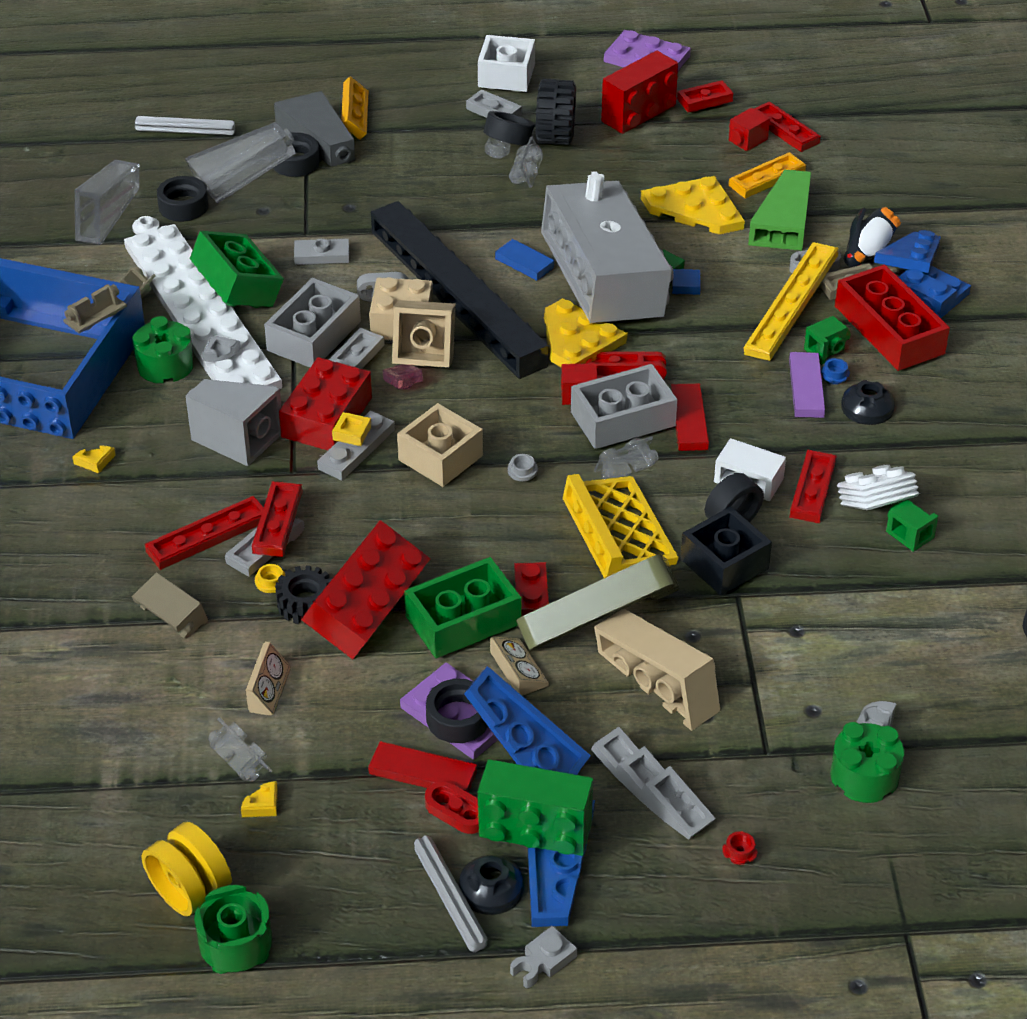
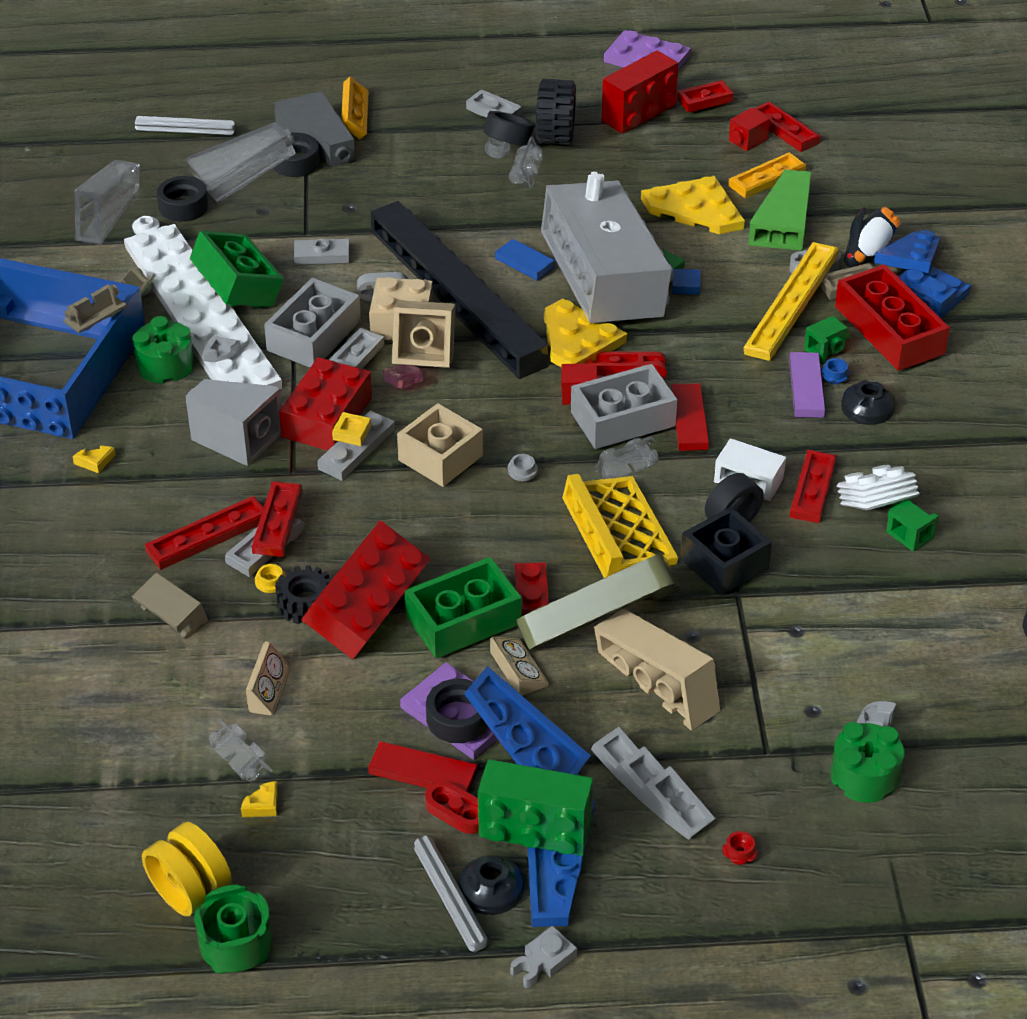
white brick [478,35,535,92] -> none

